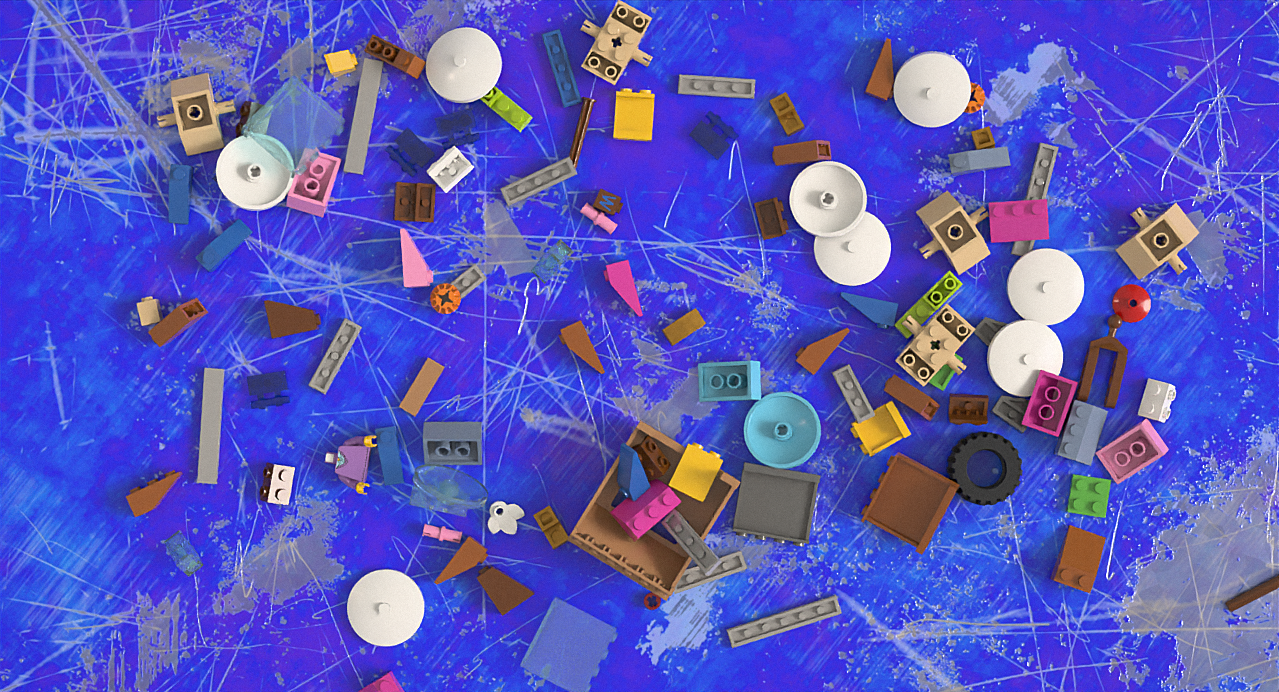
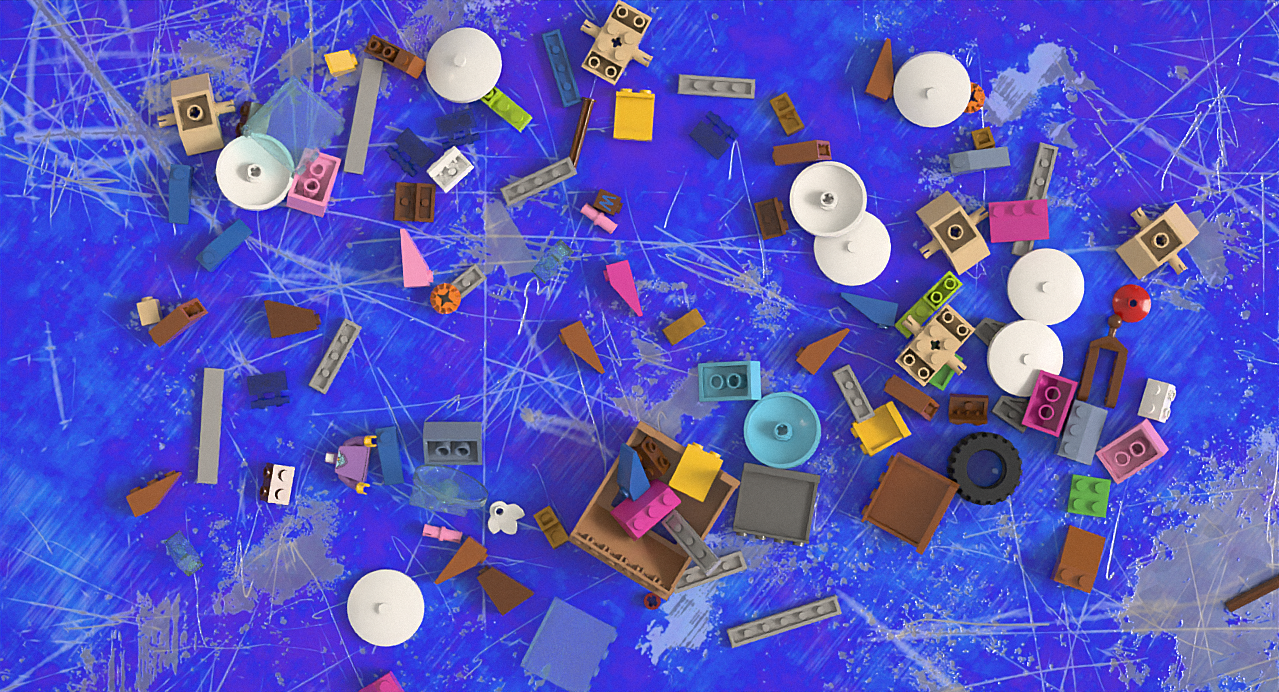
medium nougat tile [399,357,445,416] -> none

